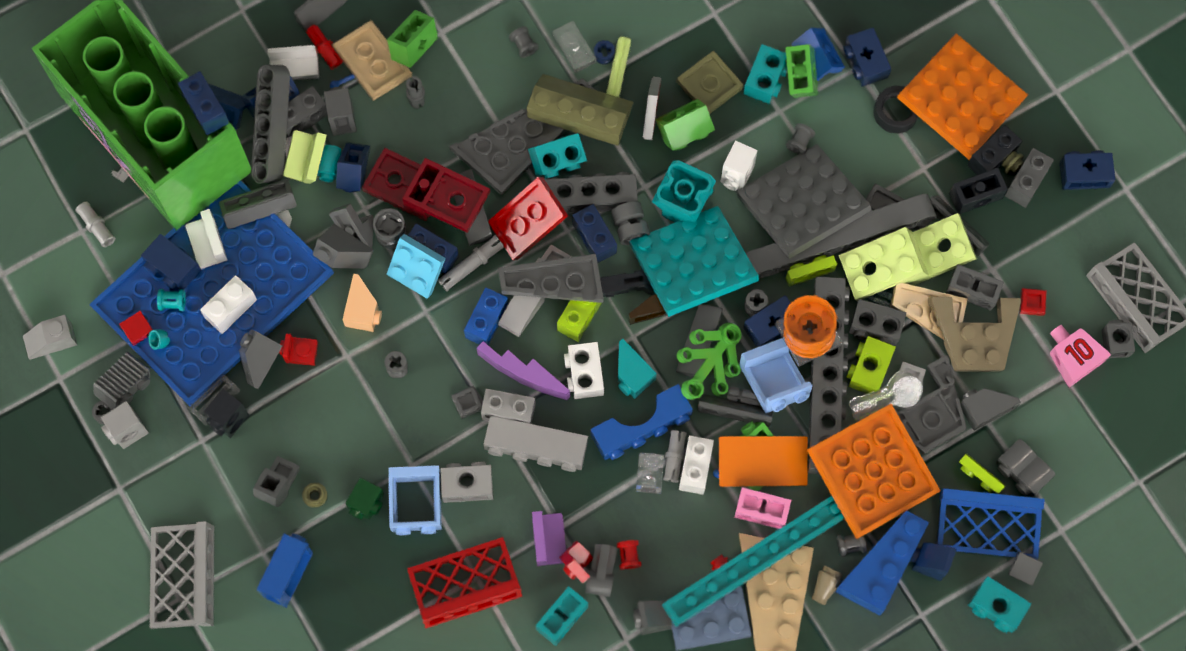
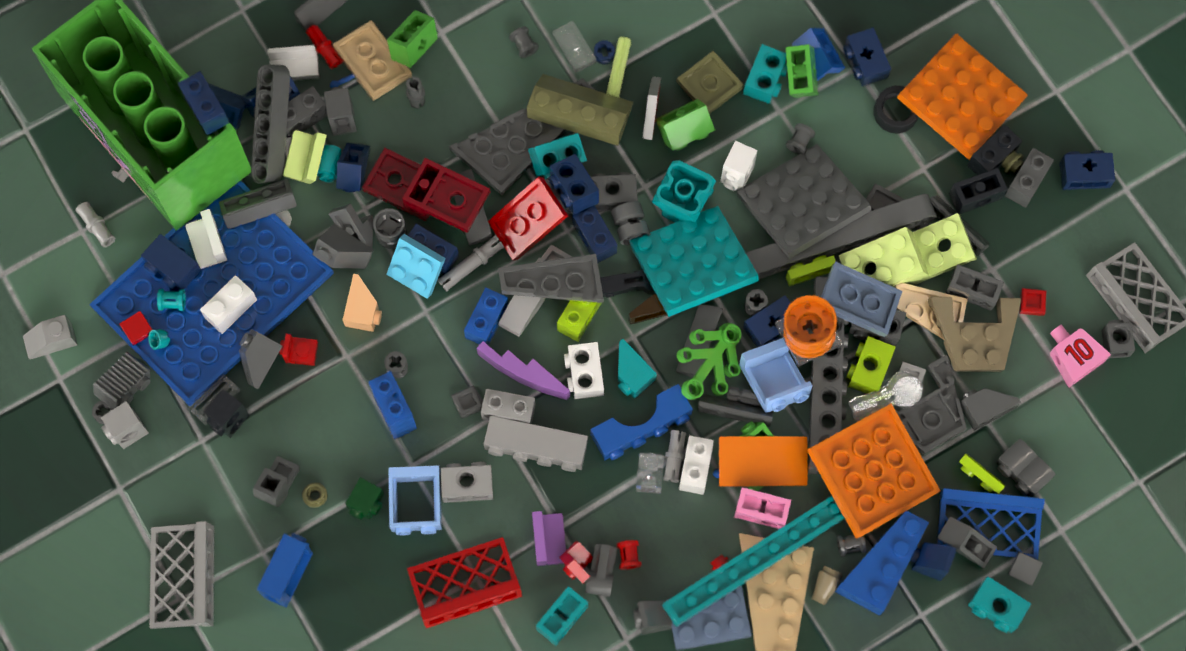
none -> blue window [368,371,417,440]
none -> dark blue brick [548,154,599,215]
none -> sand blue plate [821,262,902,337]
none -> dark grey slope [938,517,997,569]

